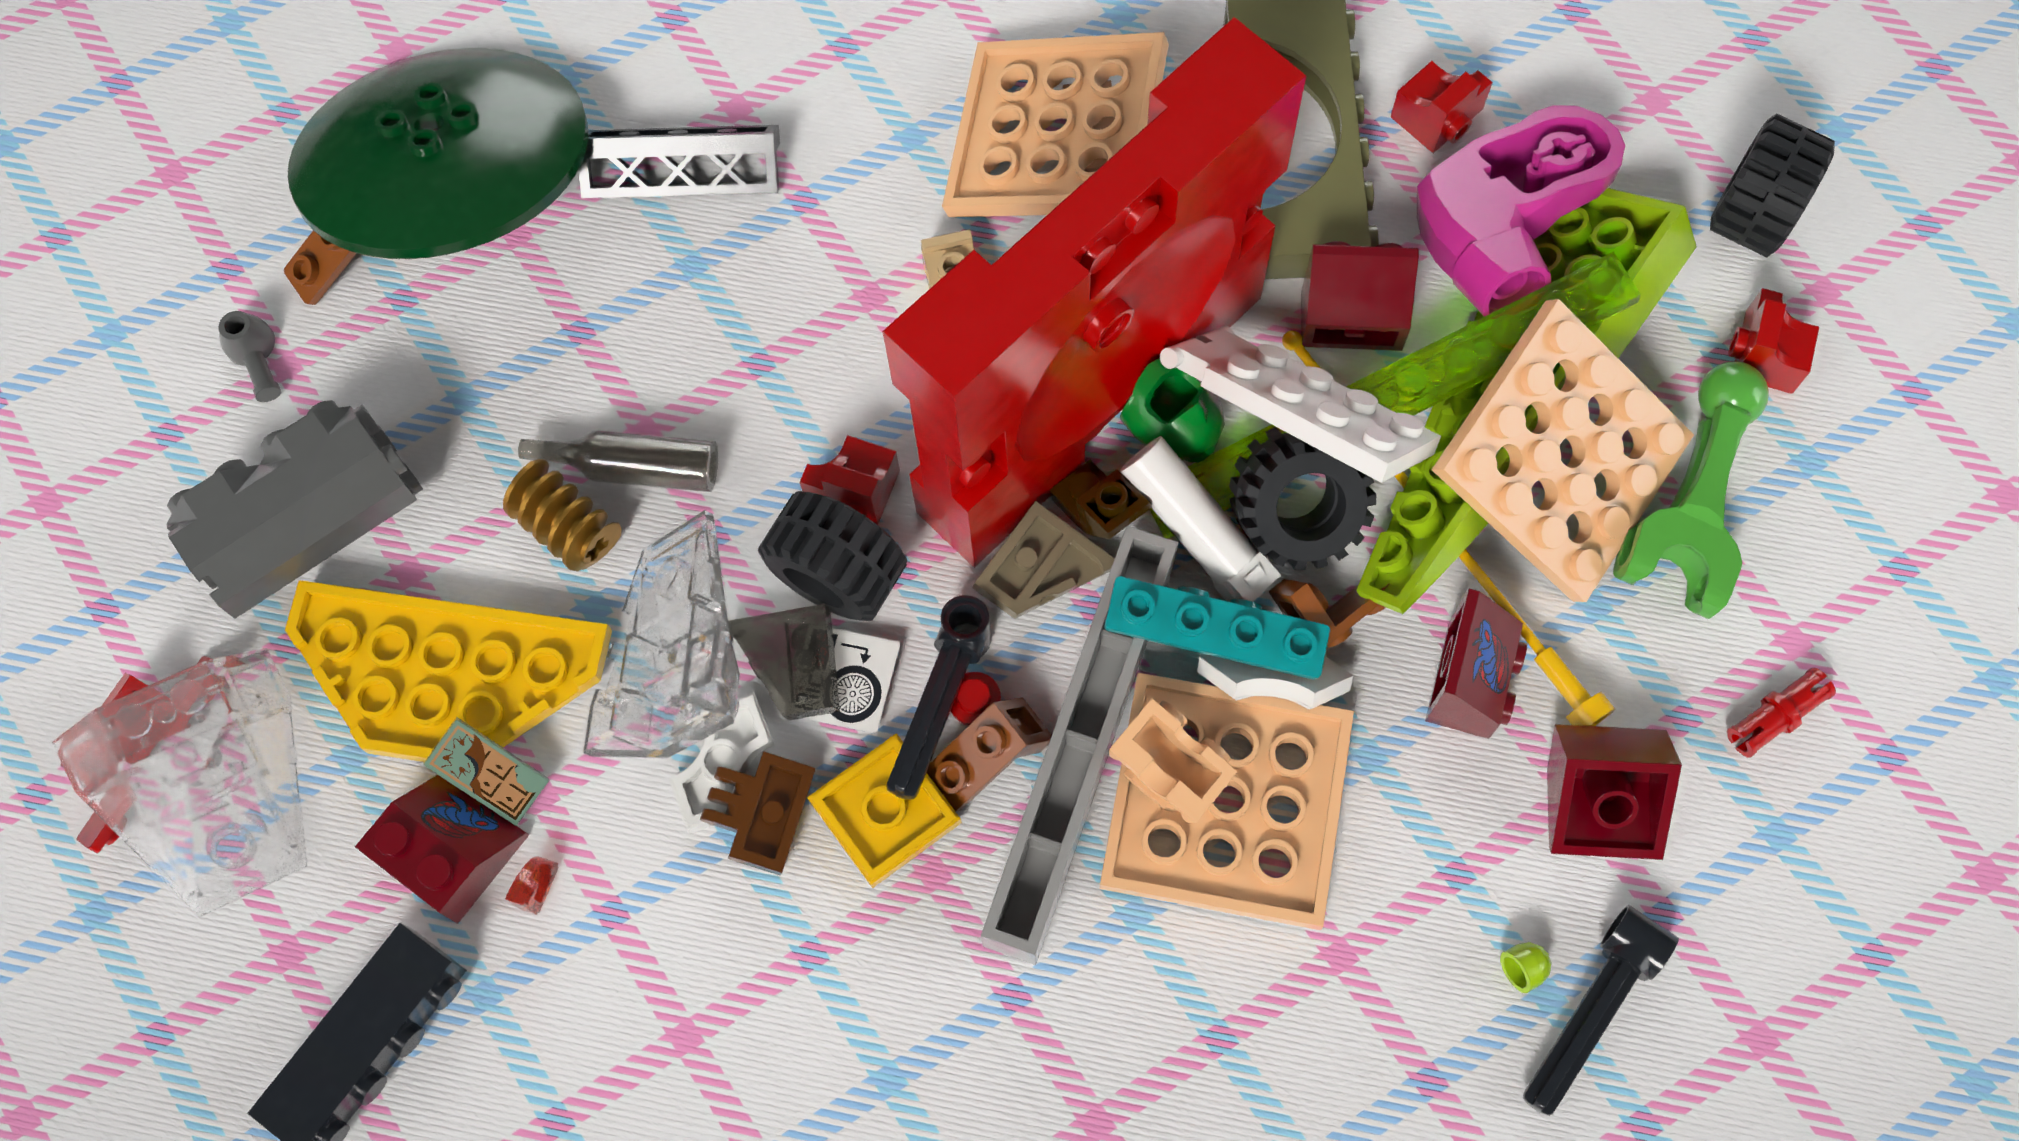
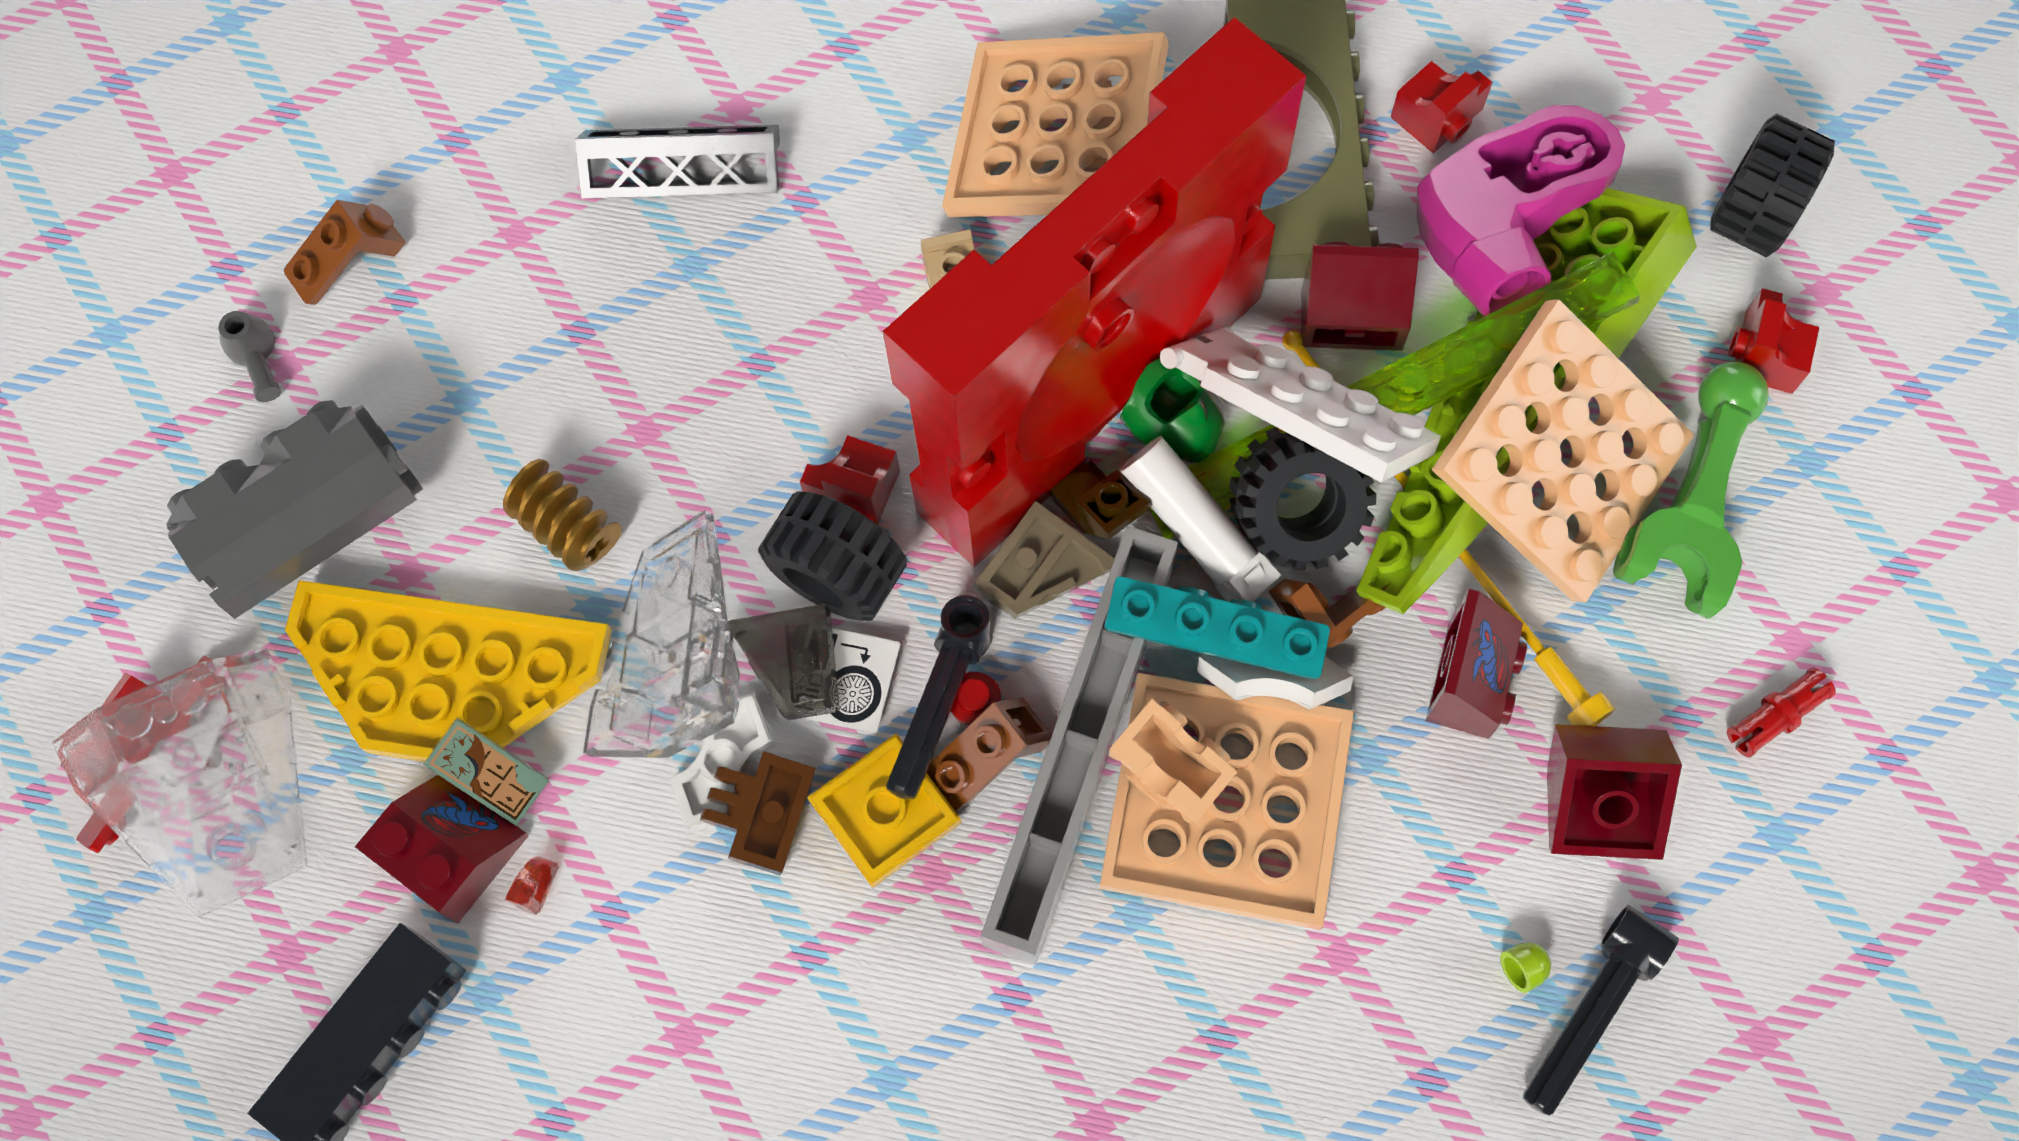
dark green dish [288,48,589,259] -> none
clear smoke piece [518,430,718,492] -> none

